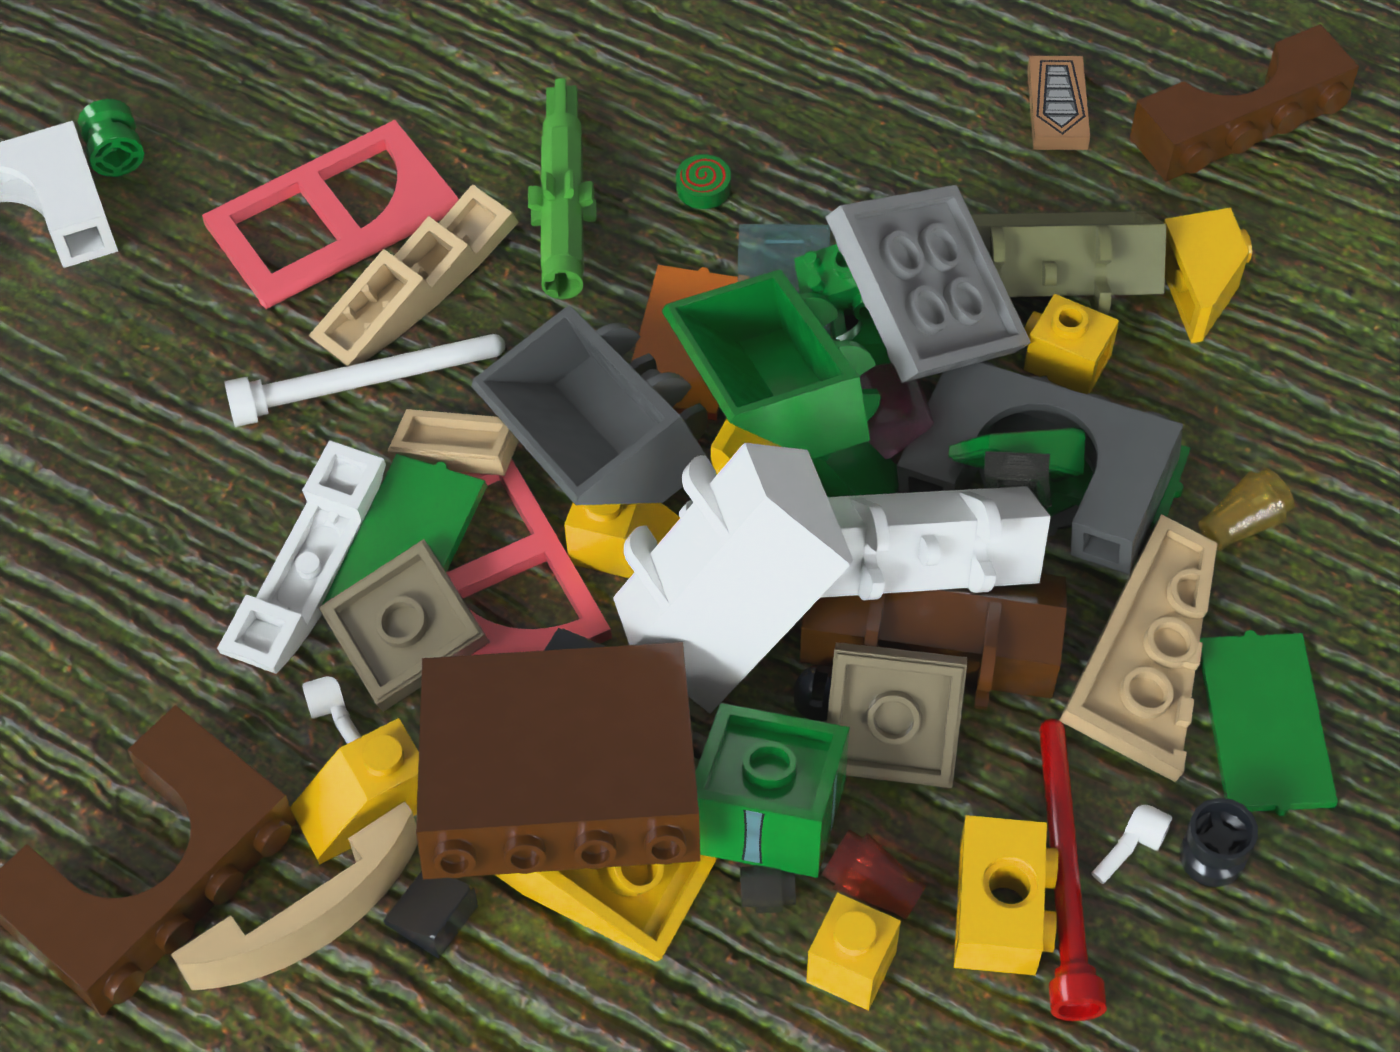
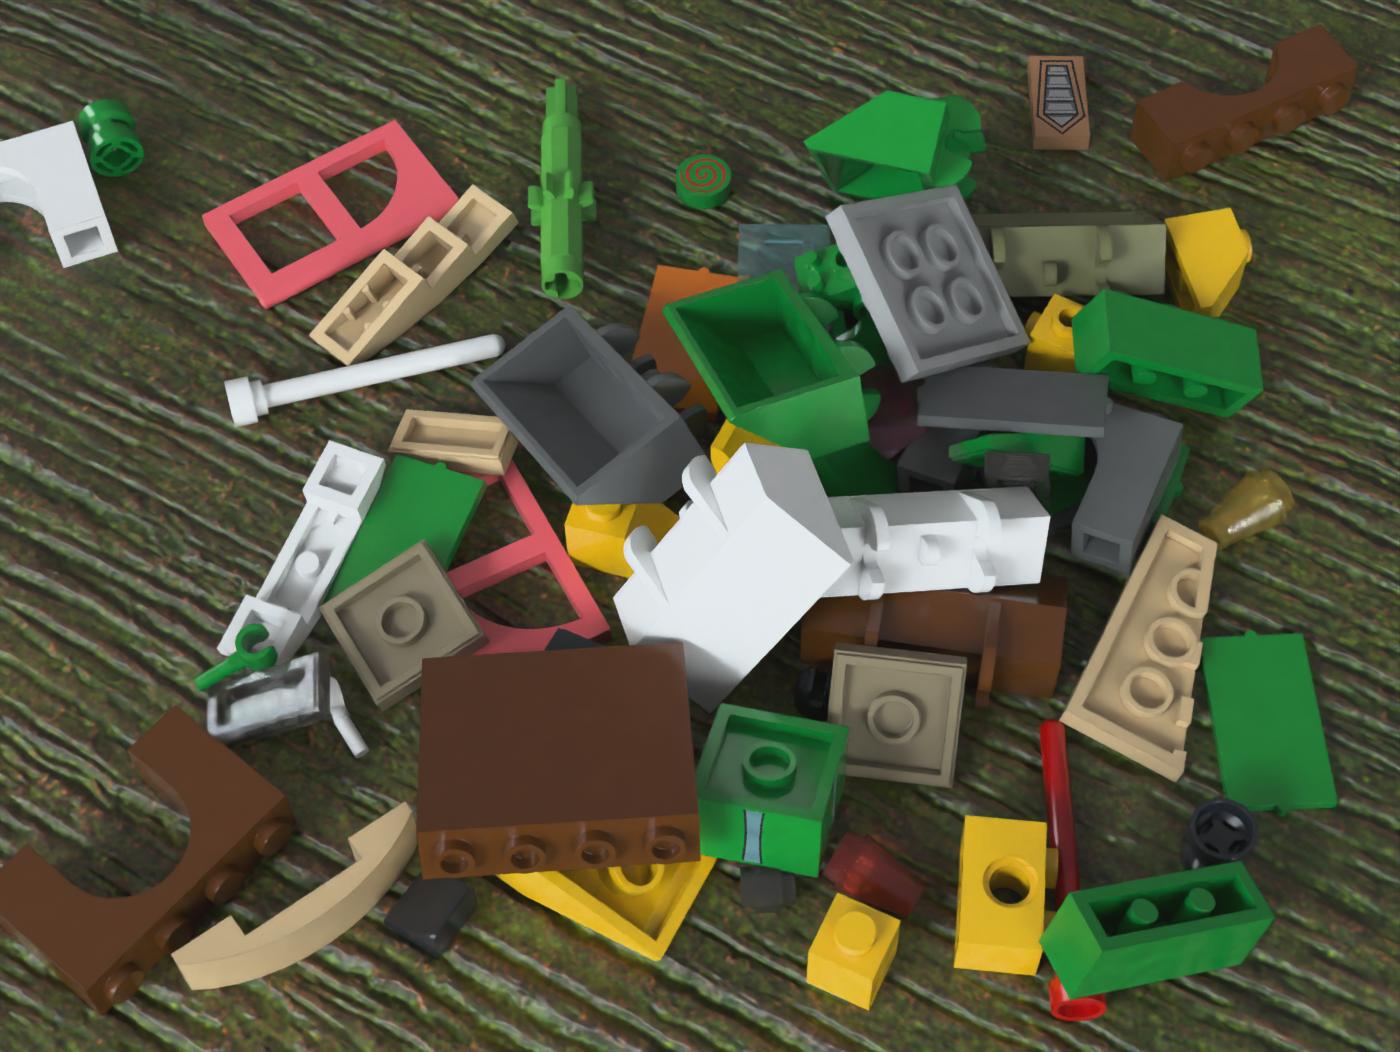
yellow slope [291,718,419,865] -> none
white hand [1091,805,1172,884] -> none
none -> green hand [193,623,278,692]
none -> clear smoke tile [207,652,330,749]
none -> green piece [803,90,986,202]
none -> dark grey piece [917,366,1113,438]
none -> green brick [1039,861,1276,1000]
none -> green brick [1071,289,1264,418]

